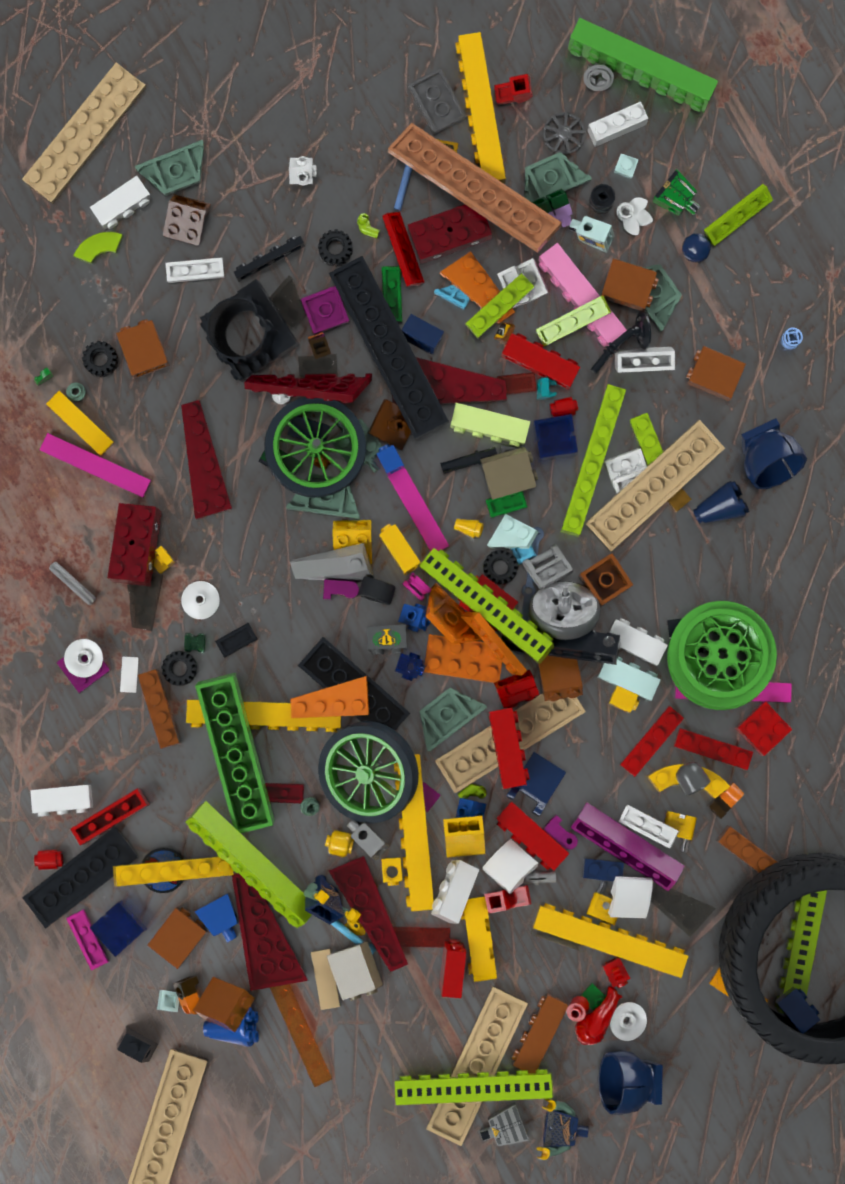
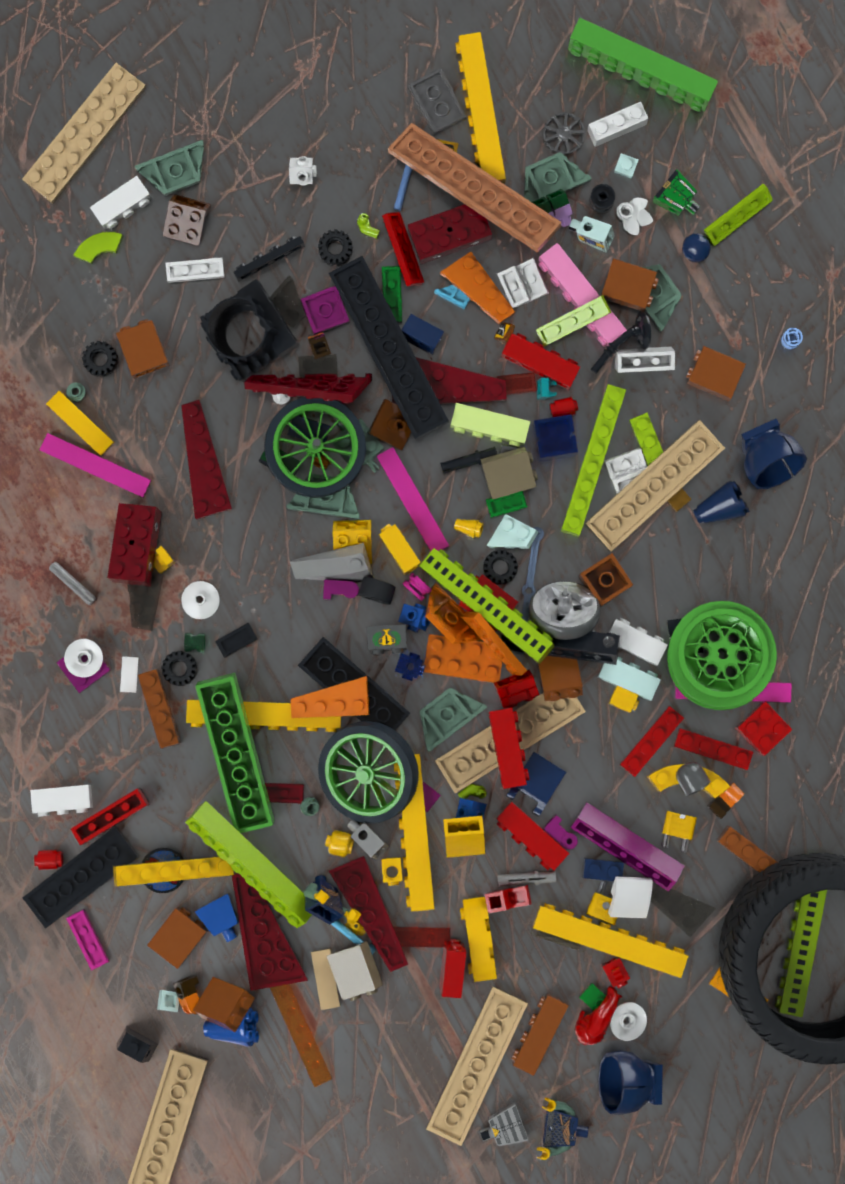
green tile [34,368,54,386] -> none
clear blue piece [90,900,147,957] -> none
blue brick [376,444,404,476] -> none
lime brick [394,1069,554,1105] -> none
white brick [431,860,479,924] -> none
lime plate [465,273,534,338] -> none
white slope [483,839,538,894] -> none
red brick [494,74,533,105] -> none
medium azure tile [511,545,537,565] -> none
light grey plate [522,544,573,590] -> none
red brick [566,996,589,1022] -> none
light grey gear [584,63,614,91] -> none
white plate [618,805,679,849] -> none
dark blue brick [775,987,820,1034] -> none

